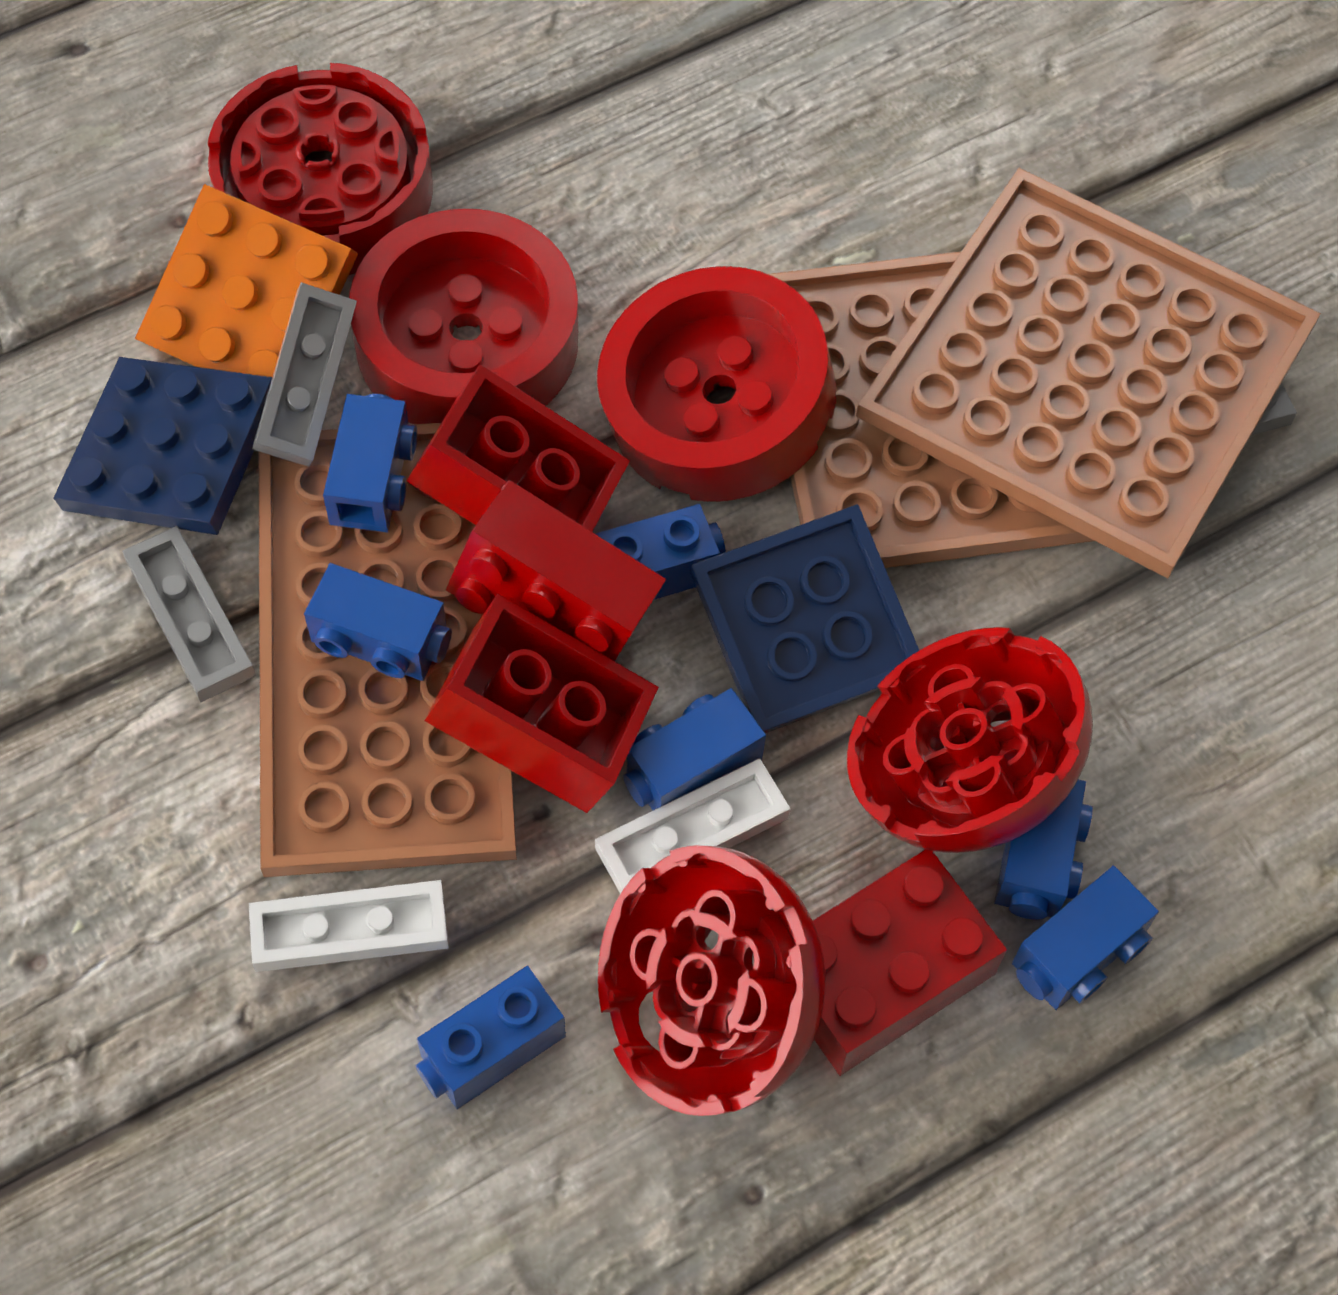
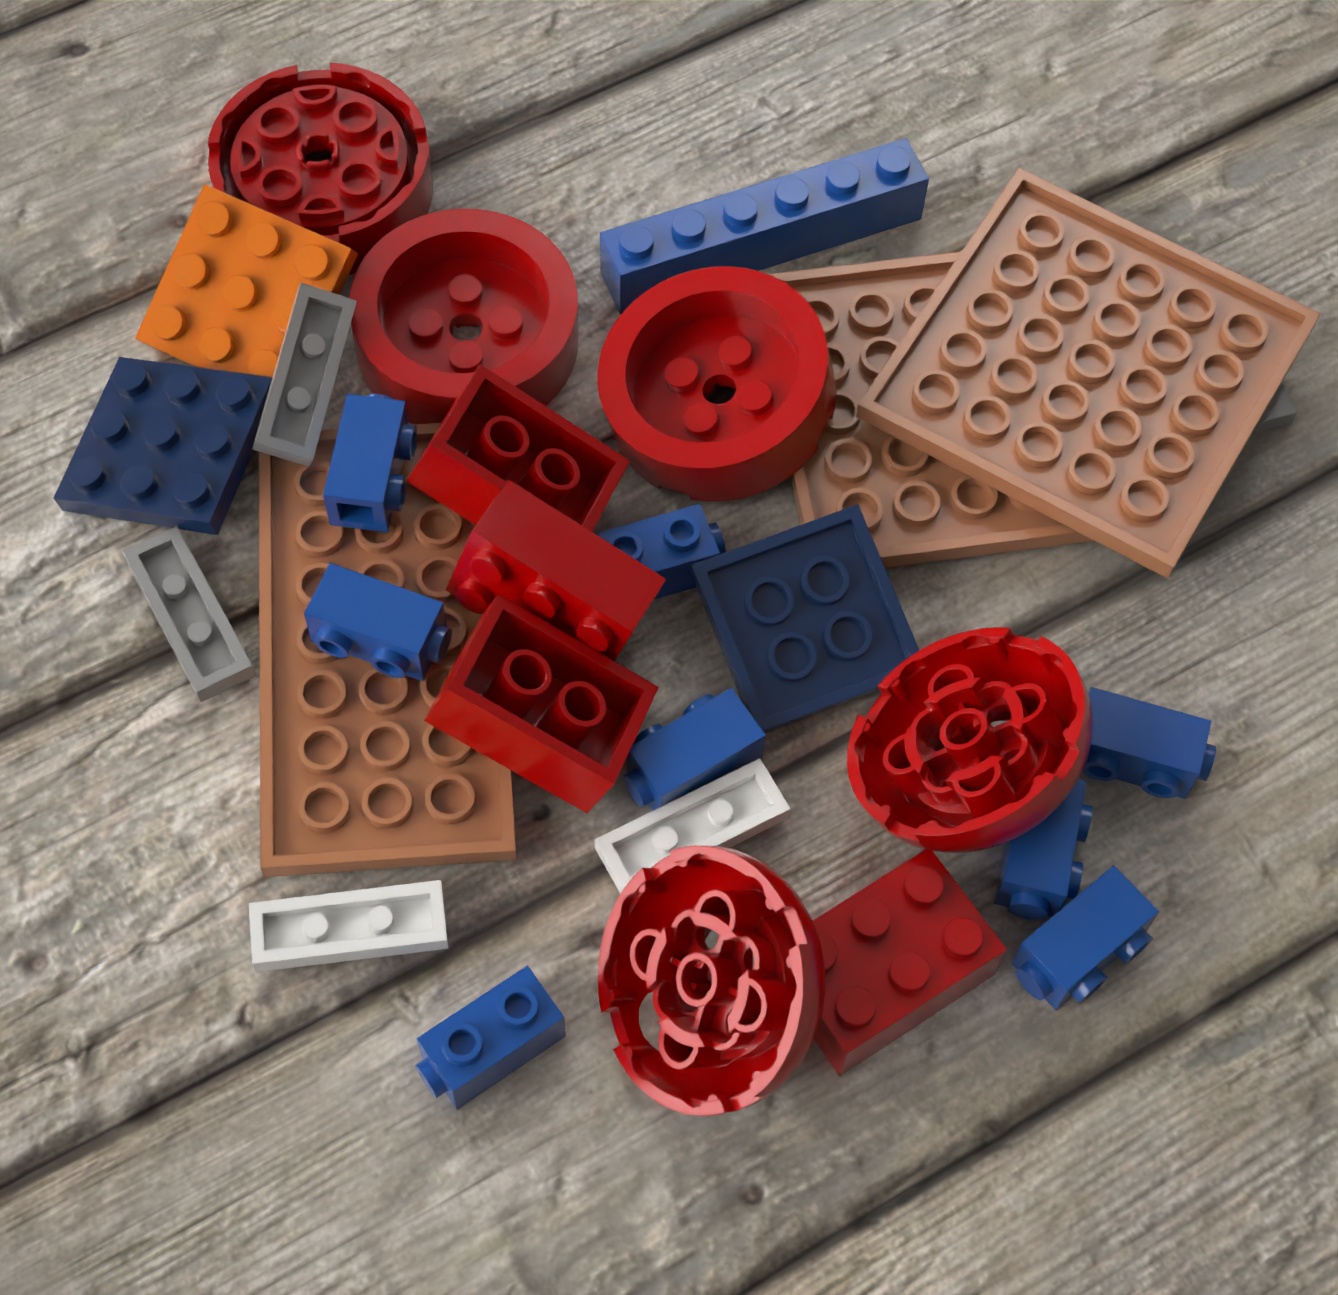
none -> blue brick [600,138,929,315]
none -> blue brick [1082,687,1216,799]

